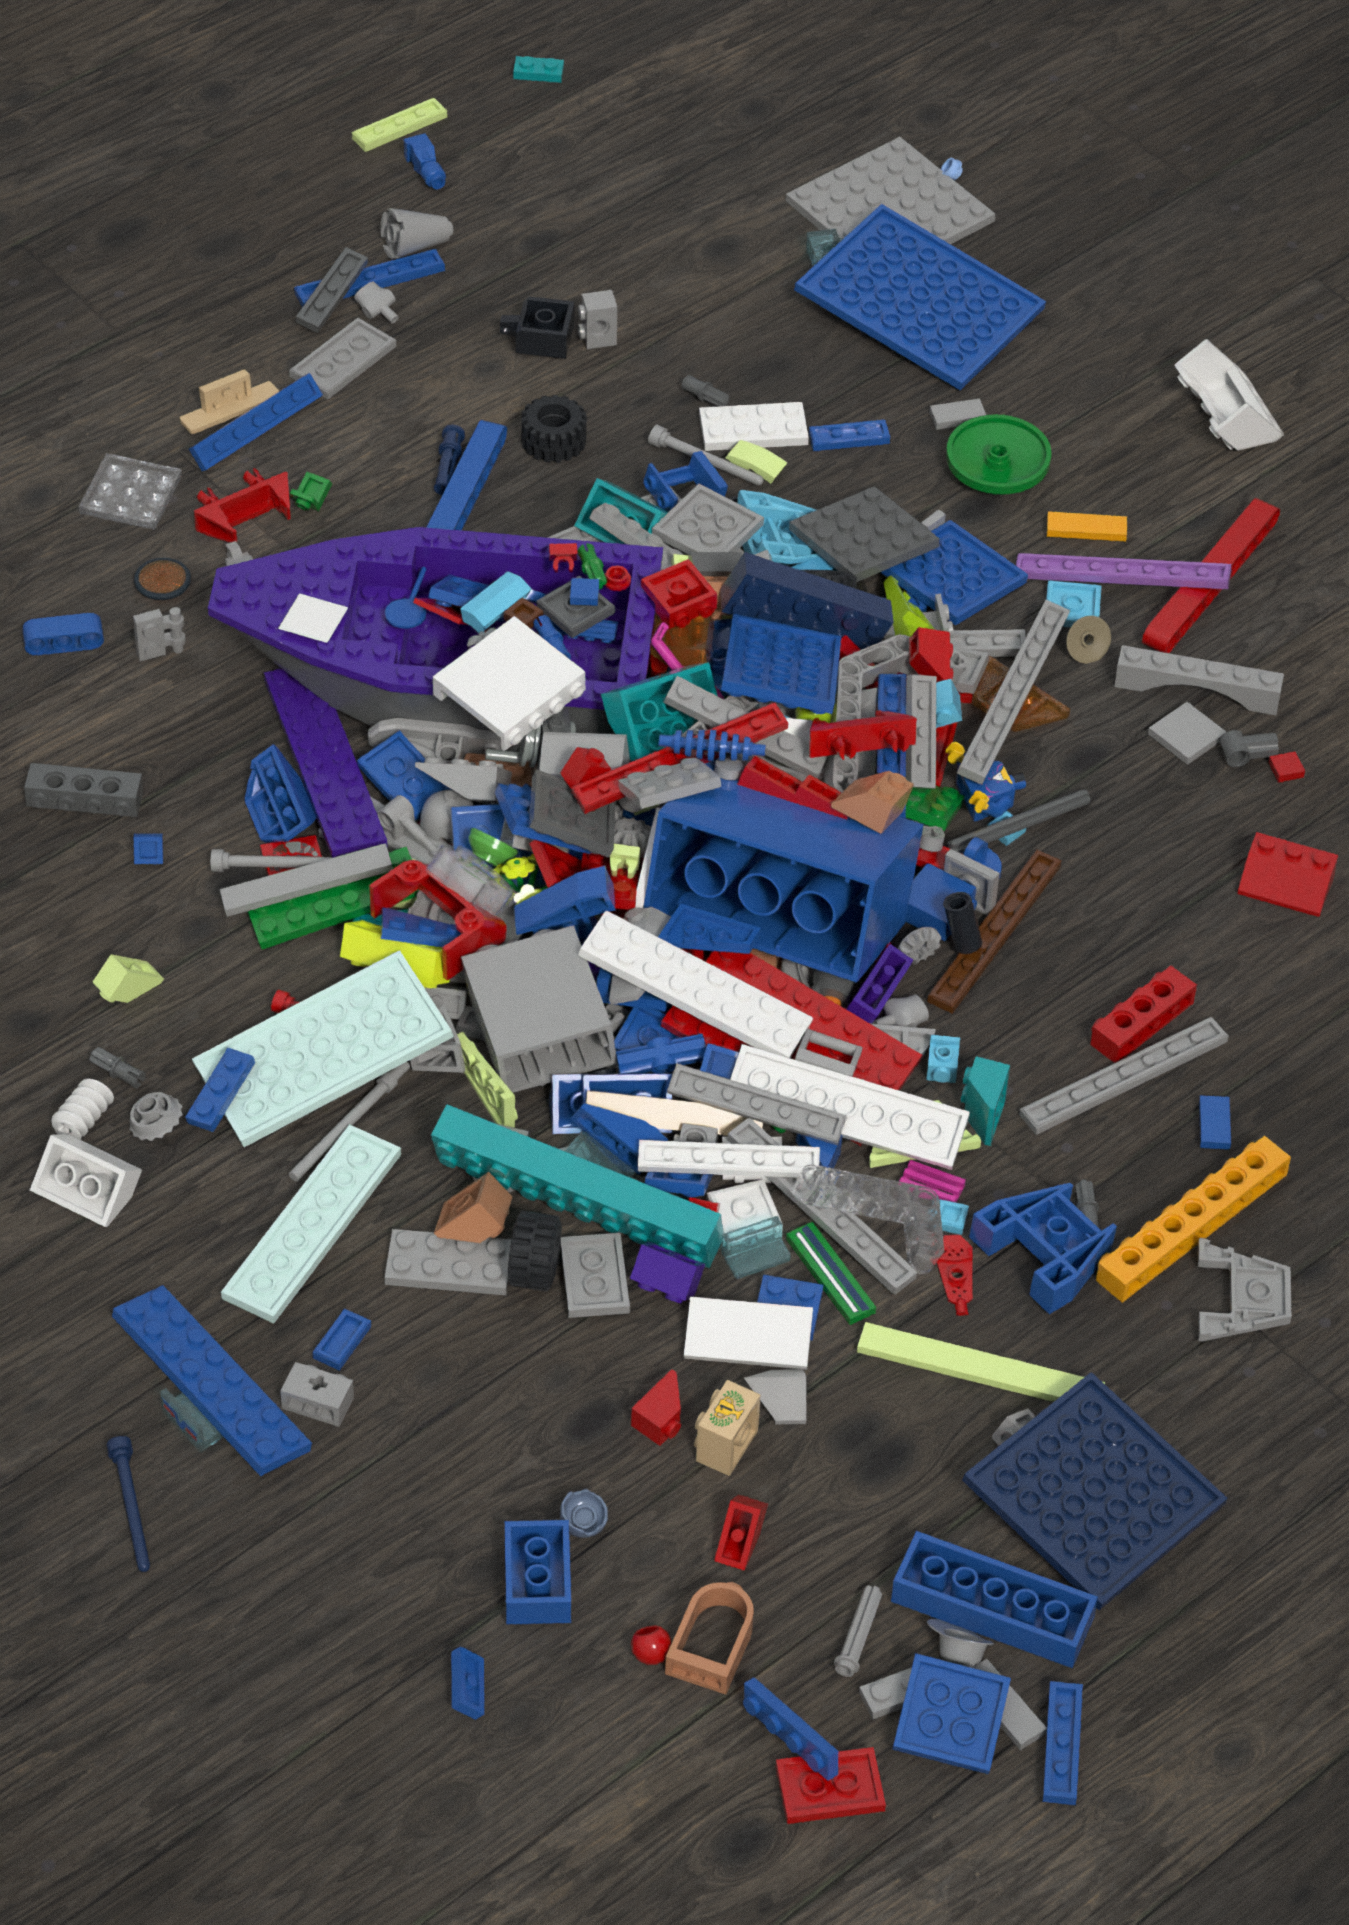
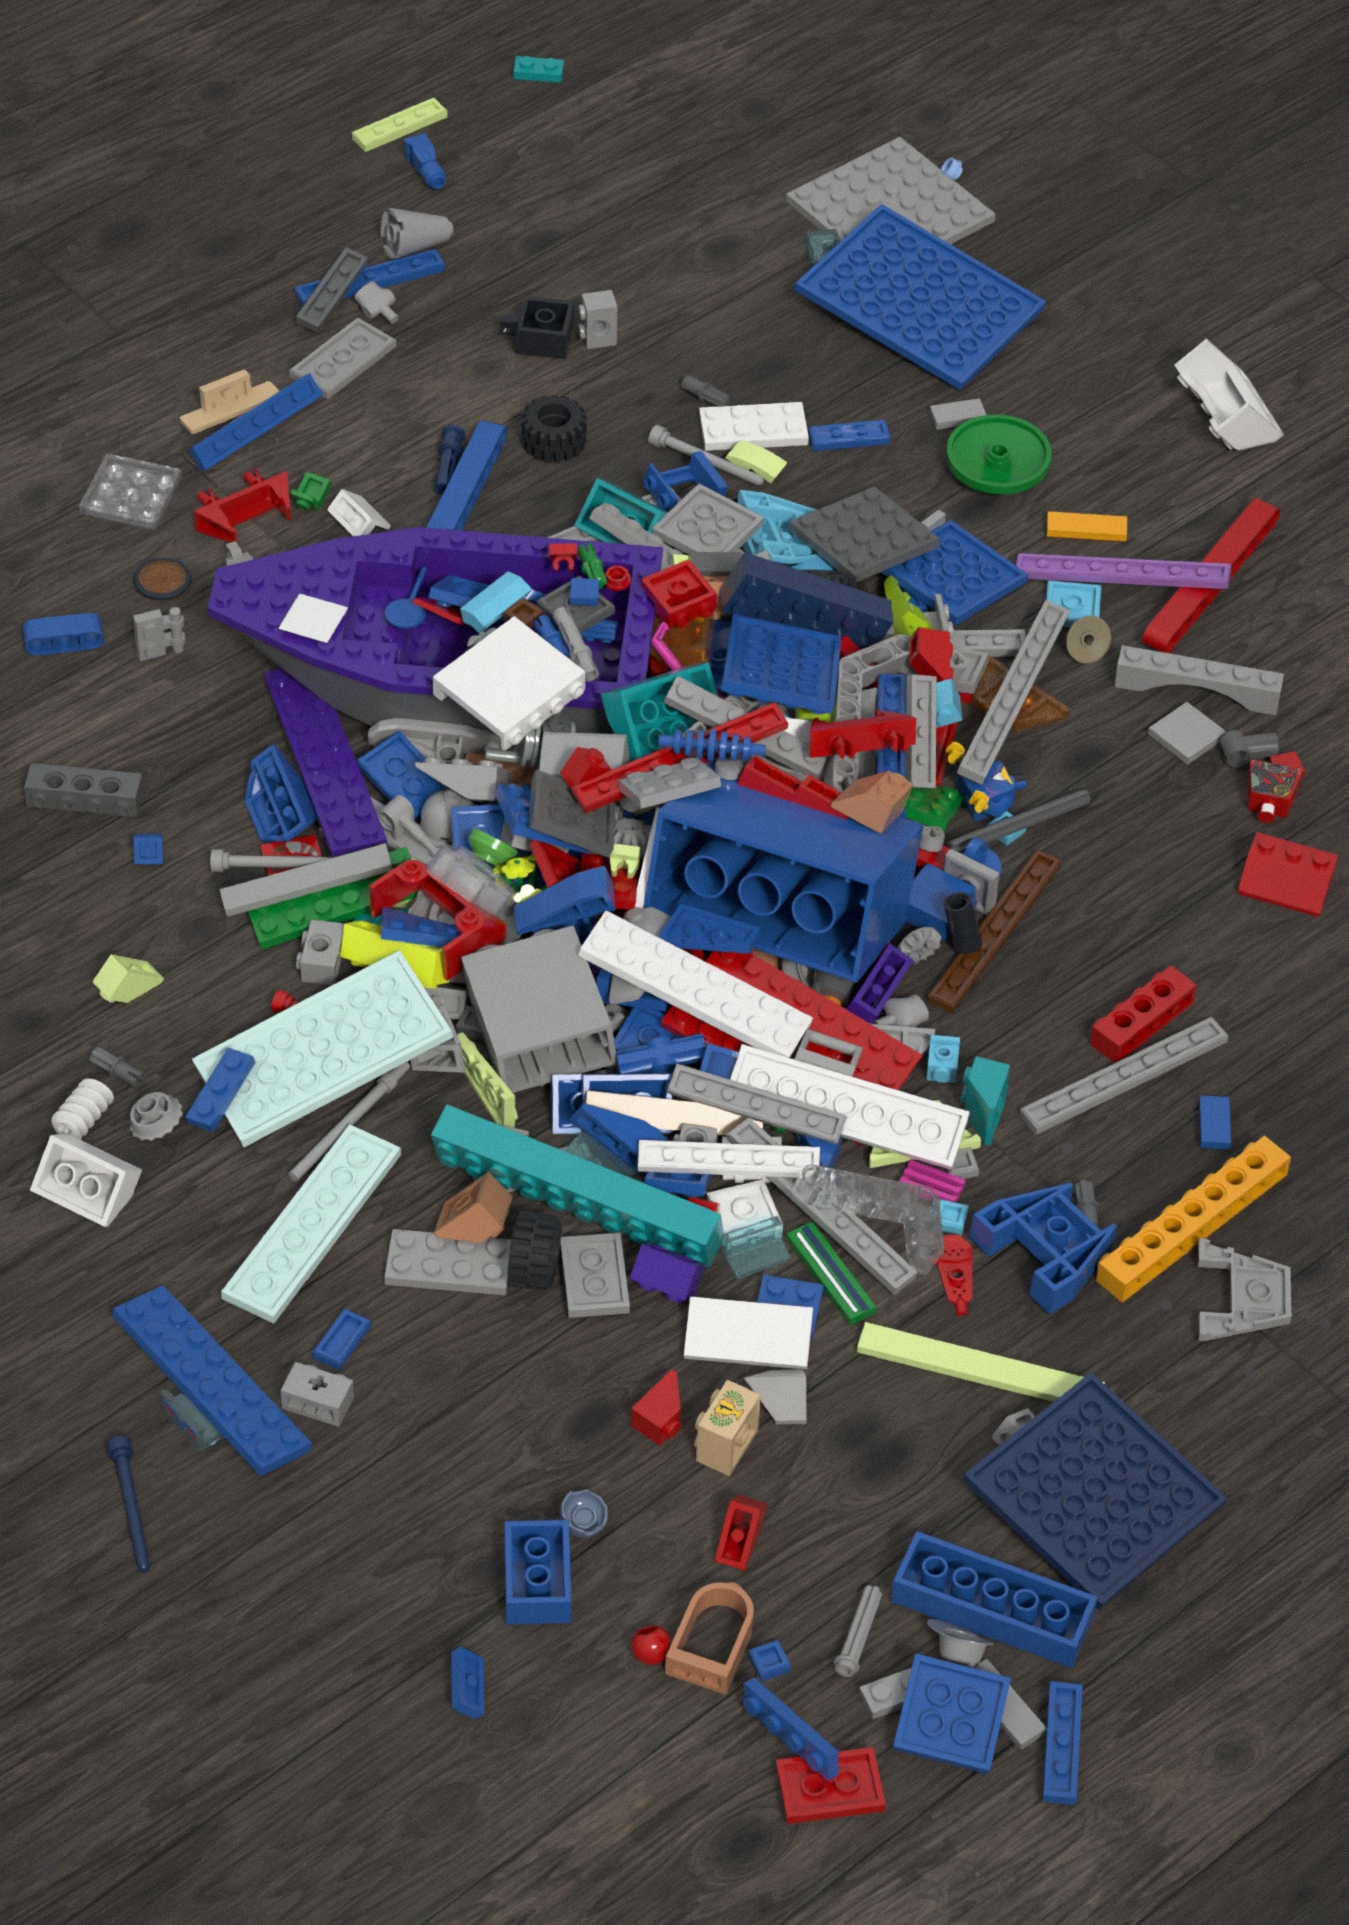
none -> light grey brick [296,920,344,985]
none -> white panel [327,489,391,536]
none -> light grey pin [552,607,599,682]
none -> blue tile [748,1640,791,1682]
none -> light grey tile [945,1147,979,1179]
none -> torso [1247,759,1303,823]

